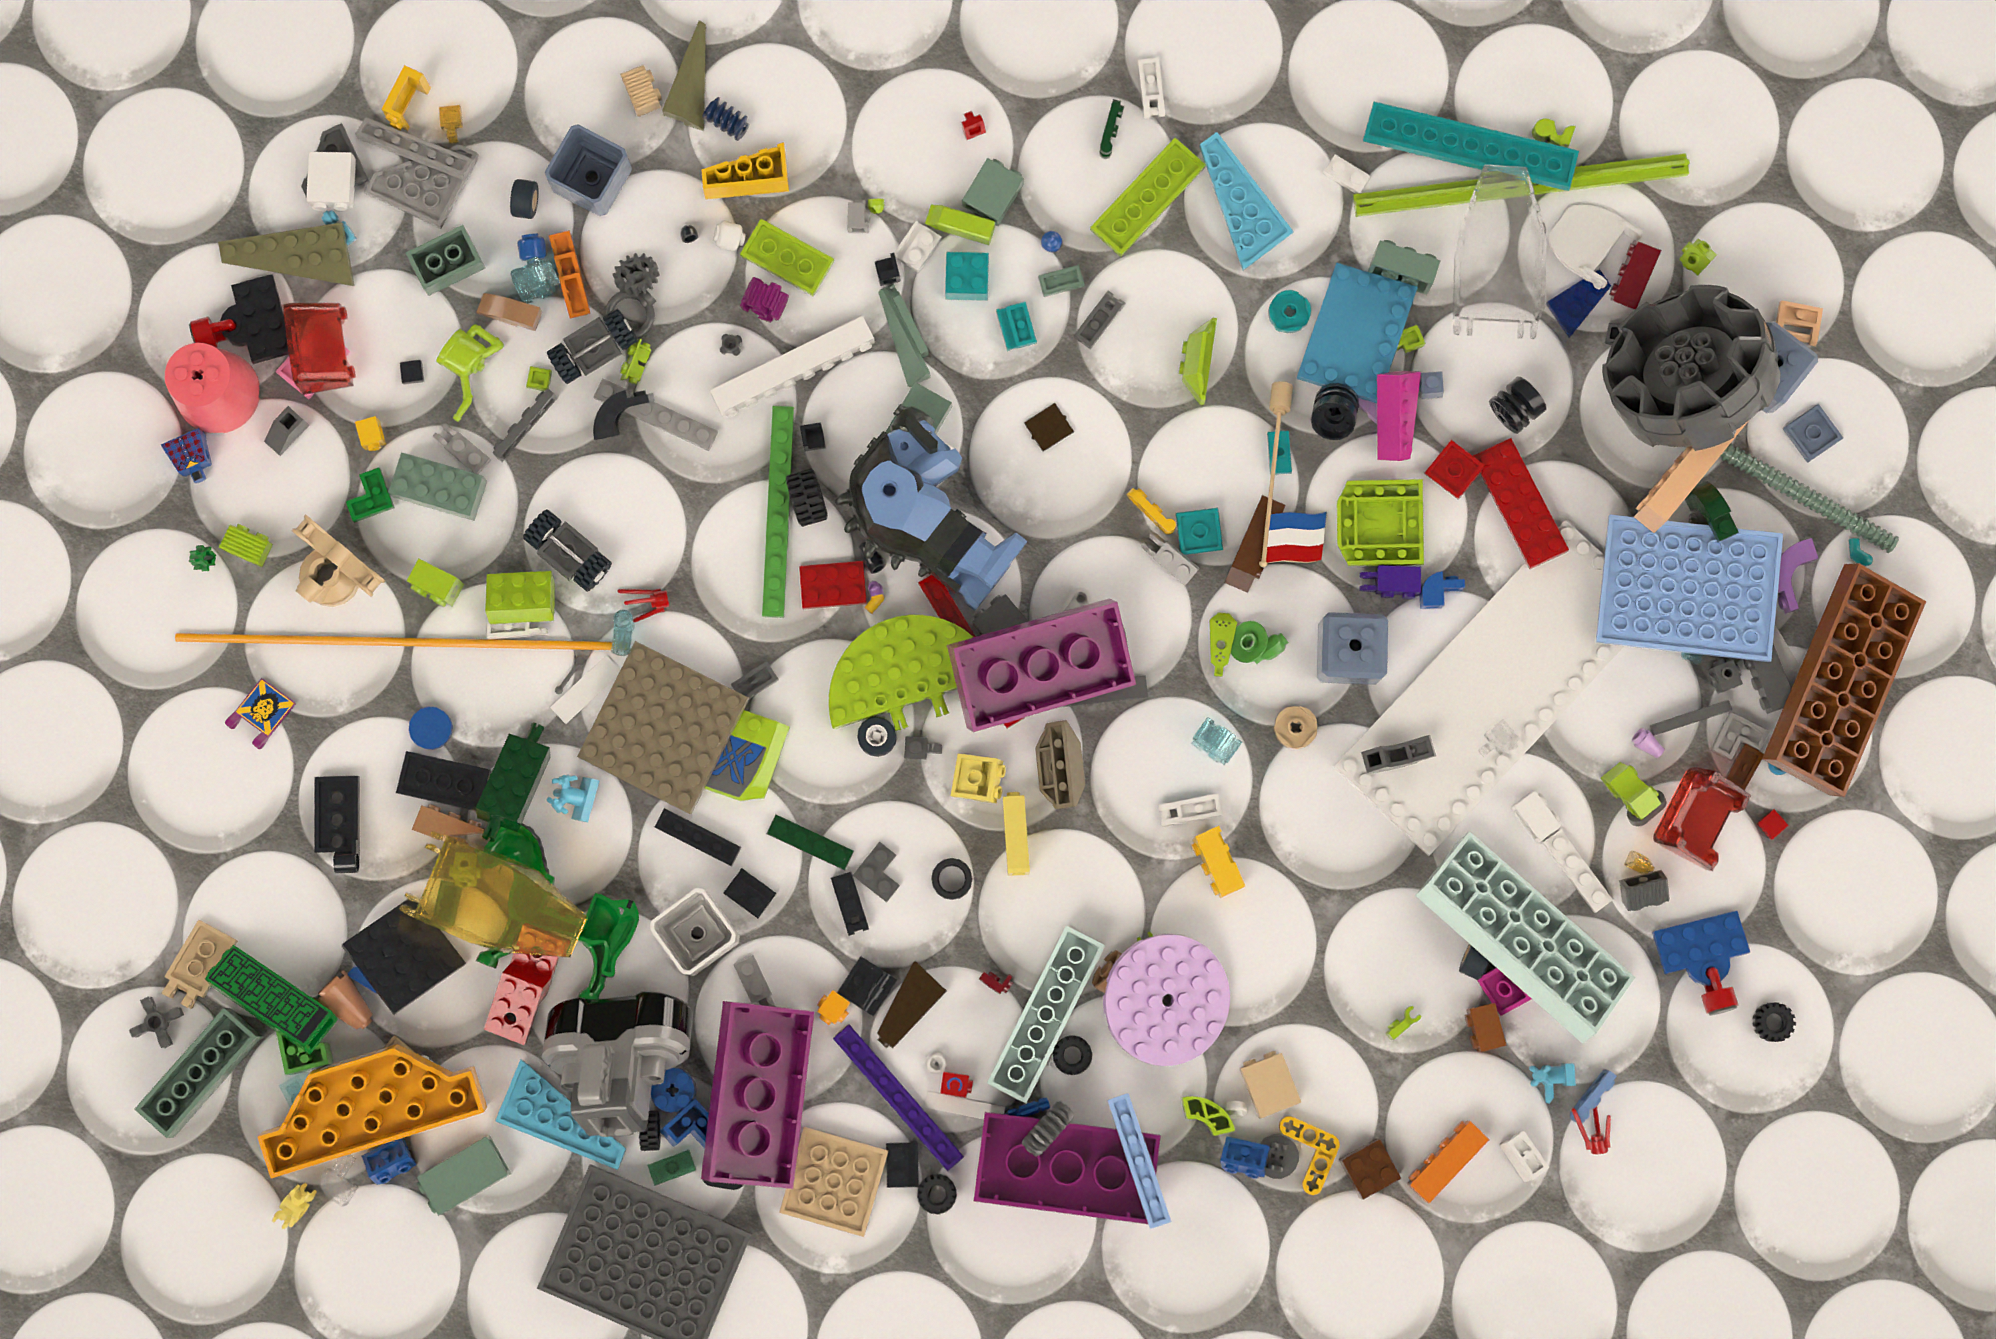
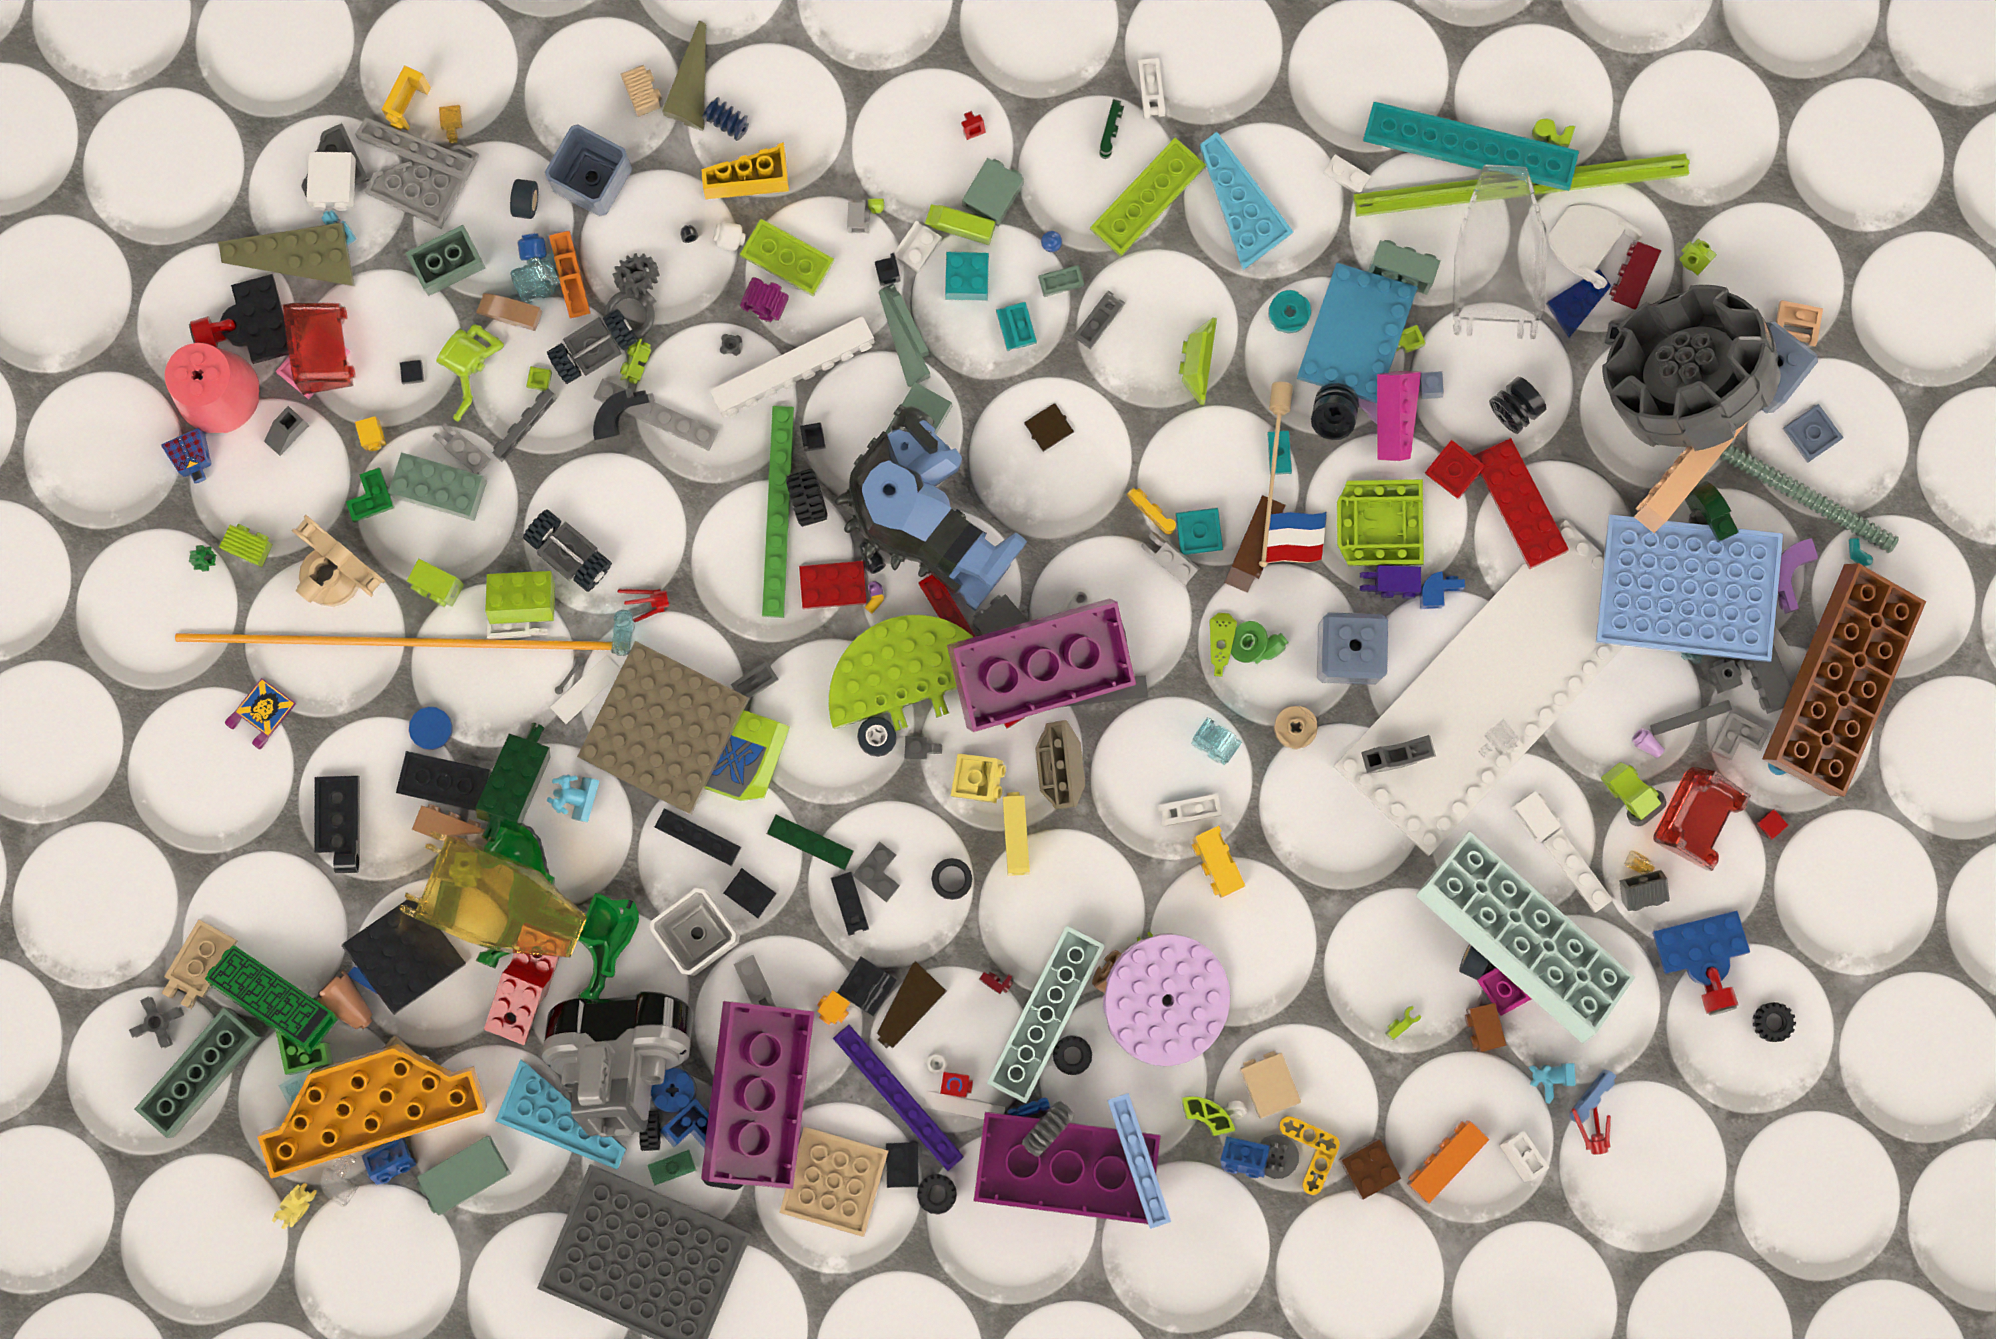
reddish brown plate [1724,743,1764,792] -> none

